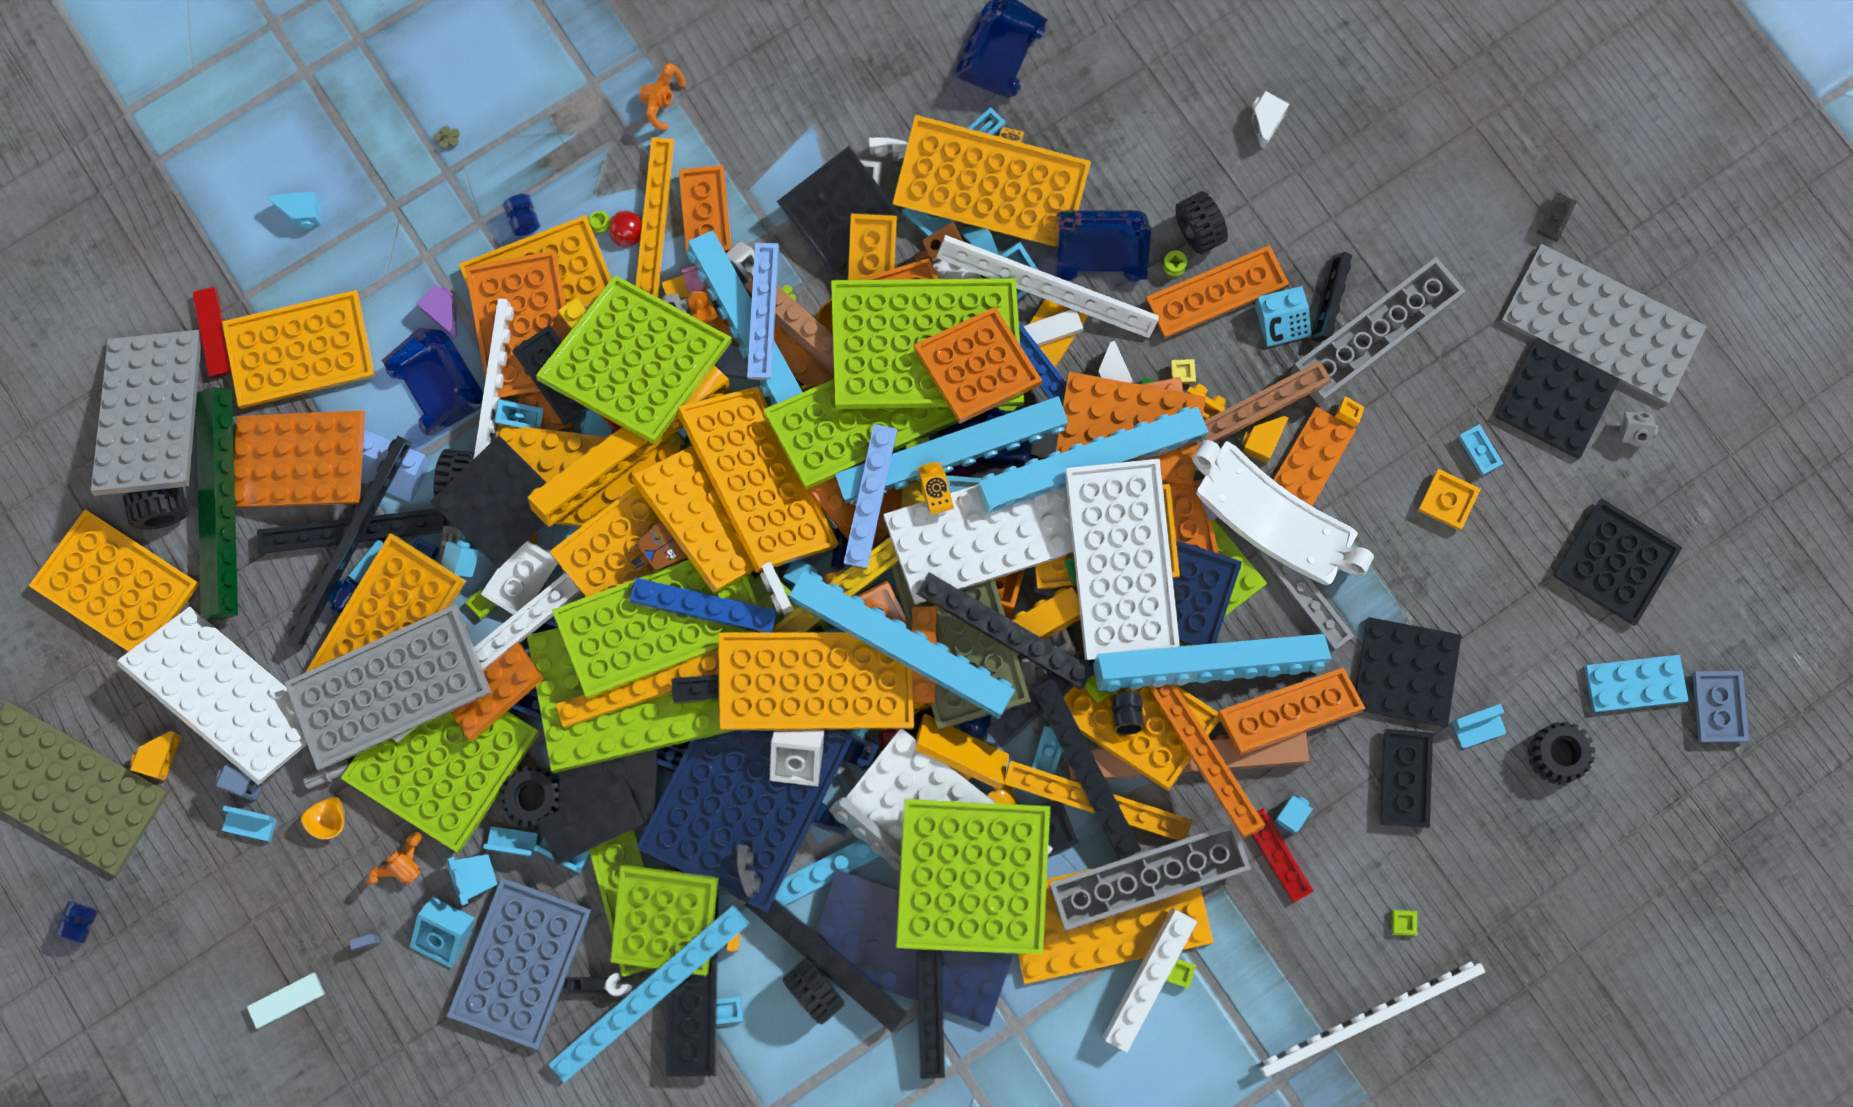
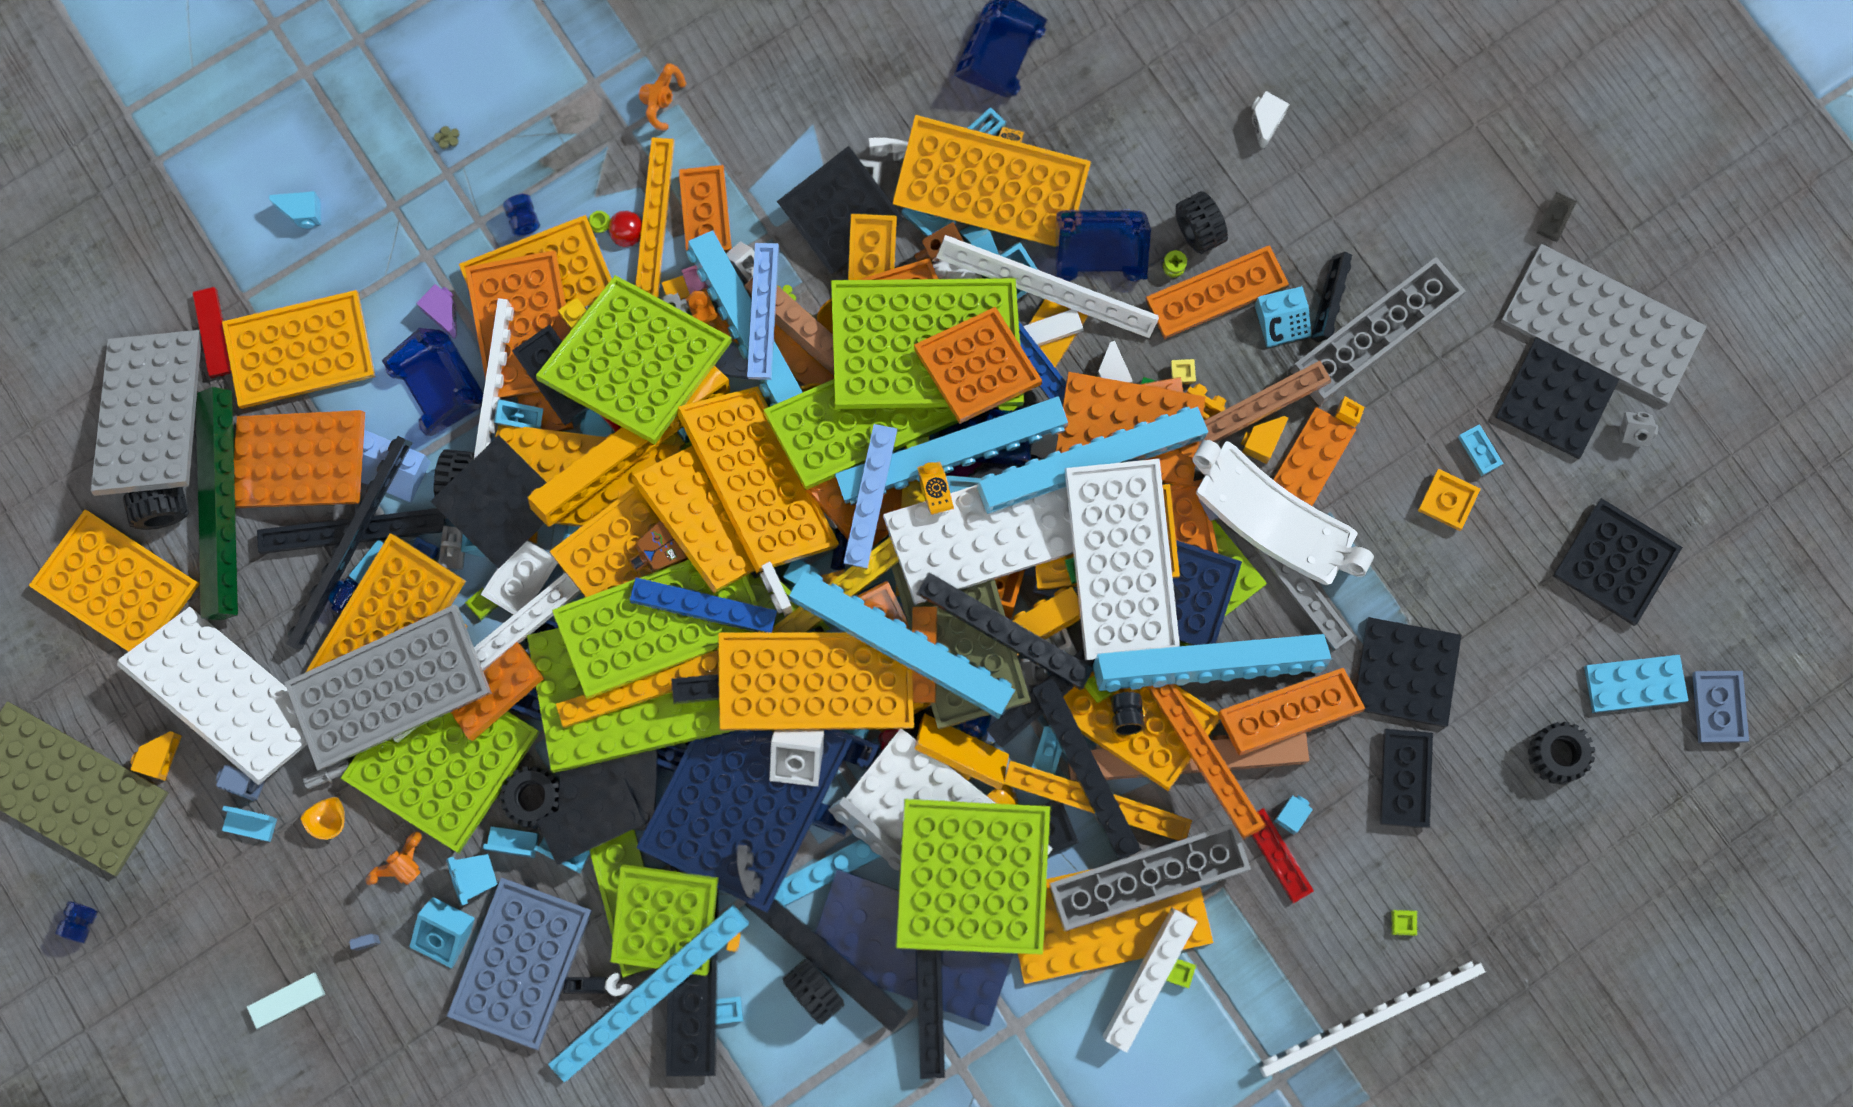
medium azure brick [441,539,480,577] -> none
medium azure panel [1451,704,1506,749] -> none

